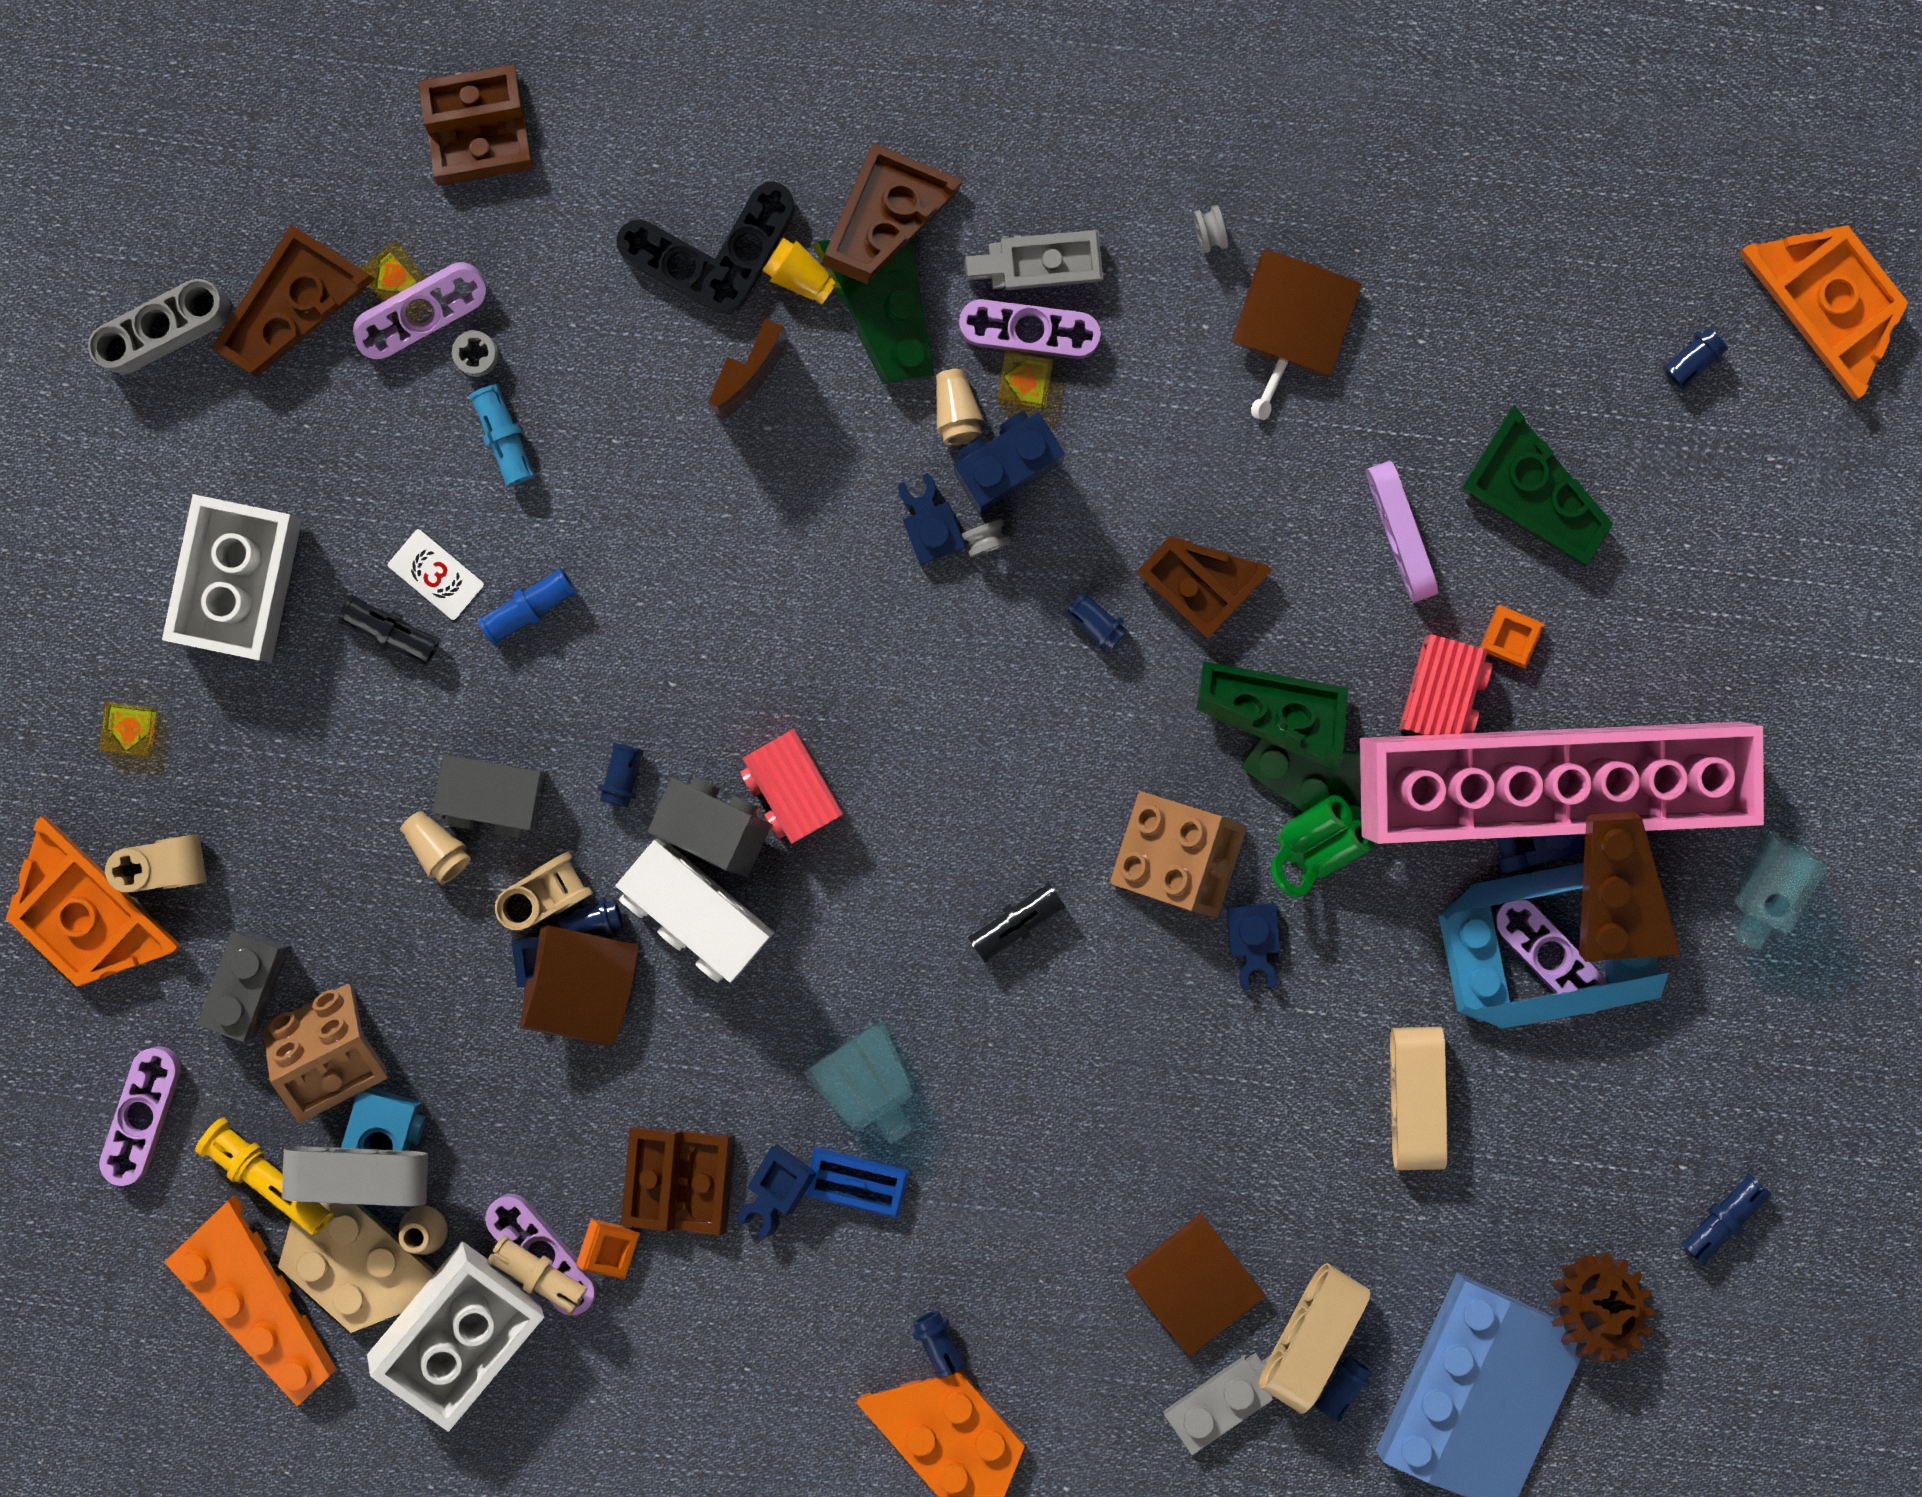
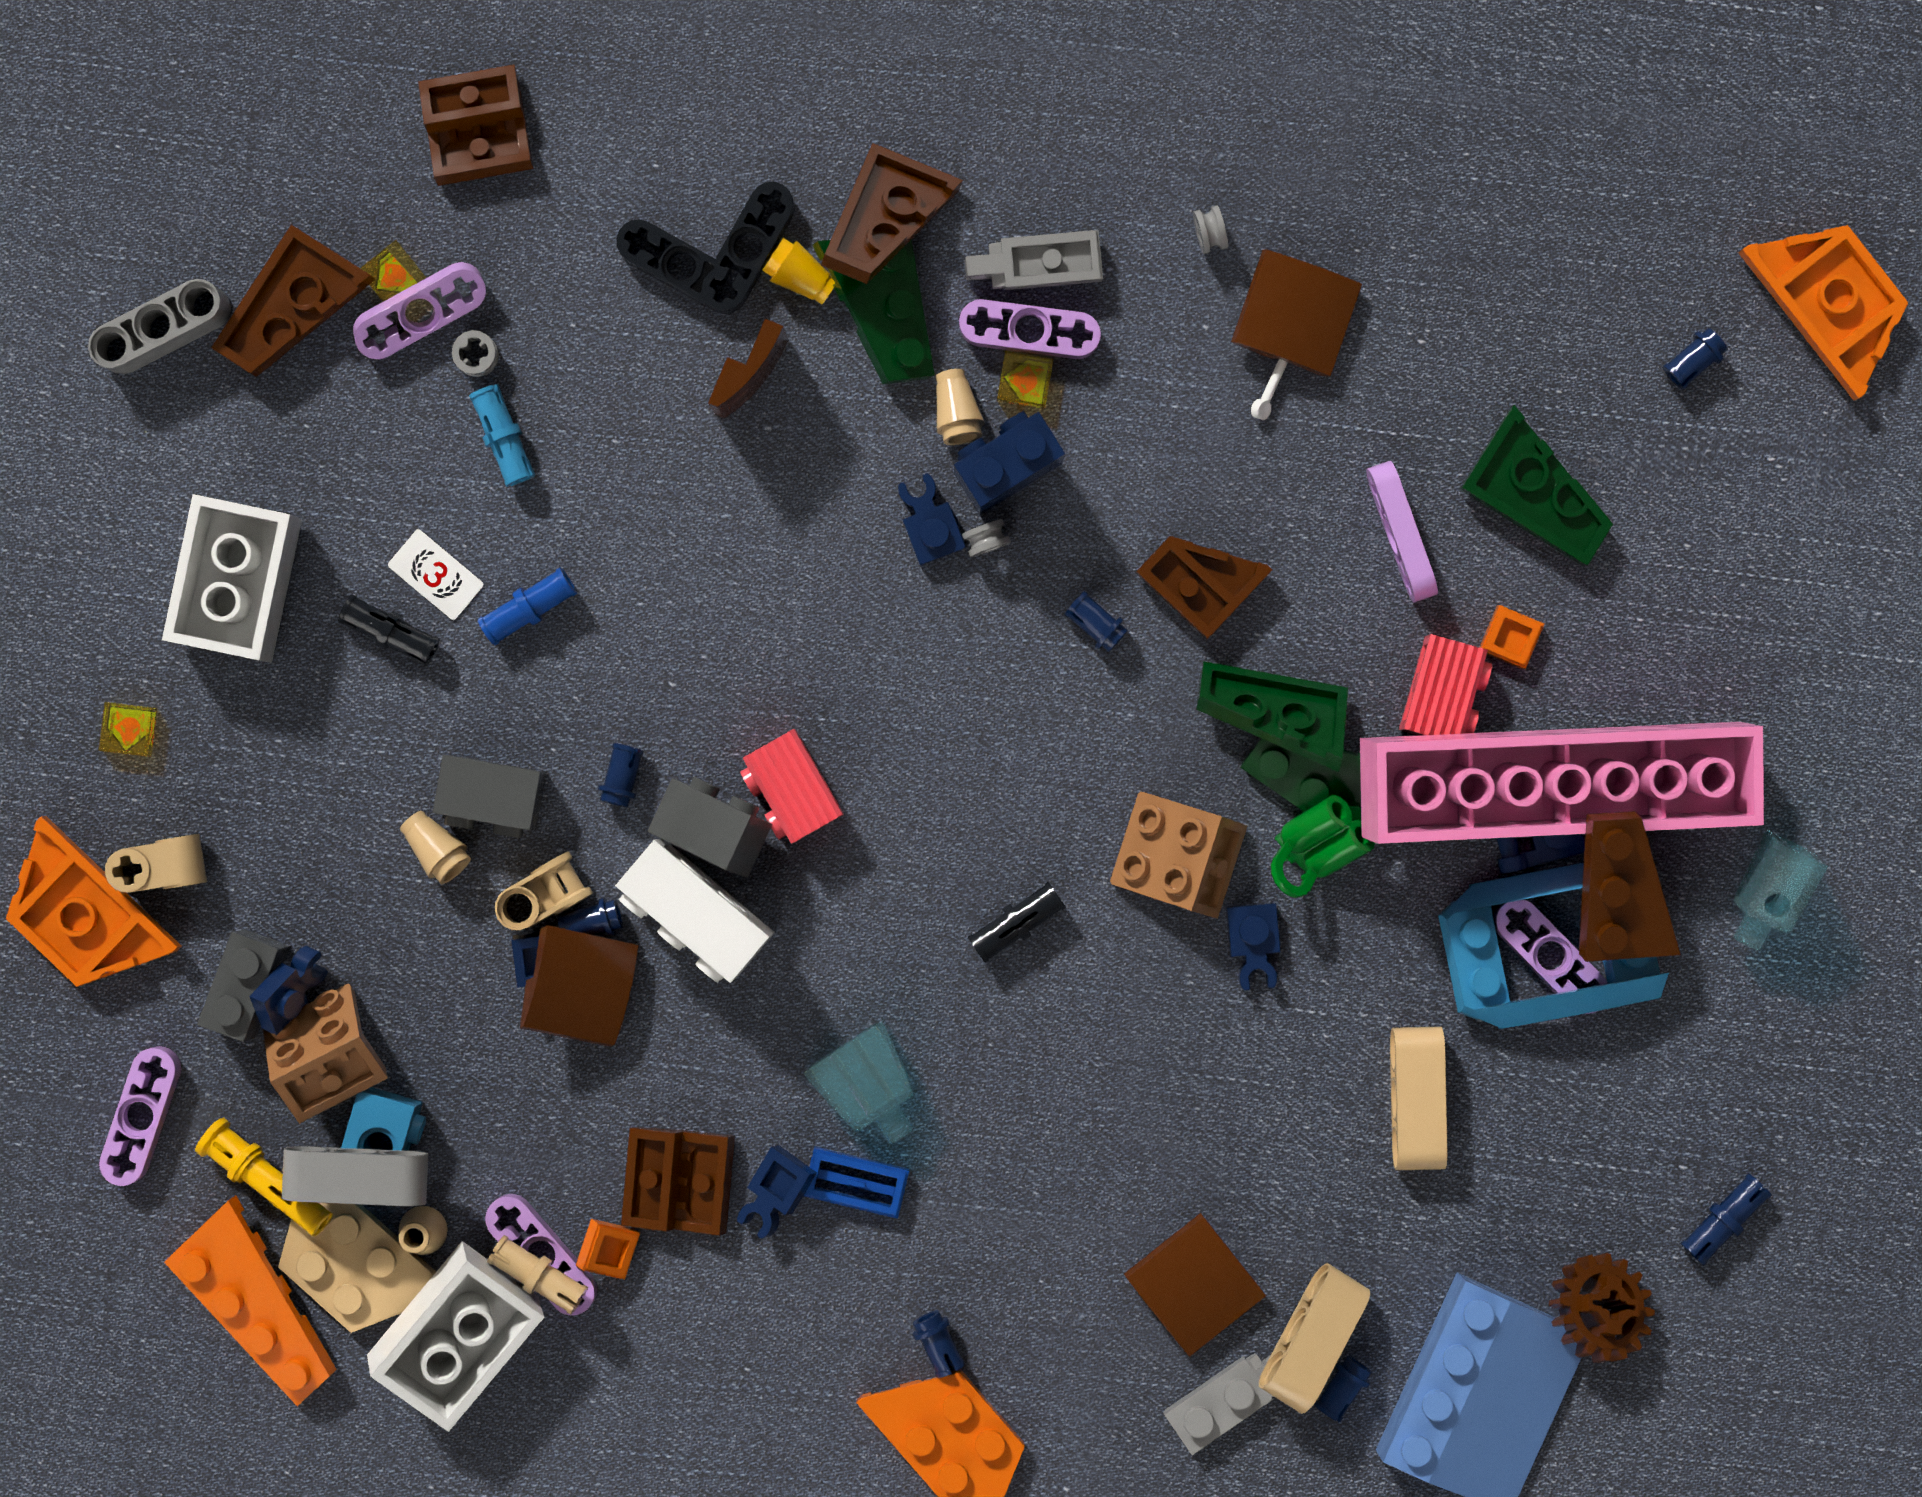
none -> dark blue plate [249,945,328,1035]

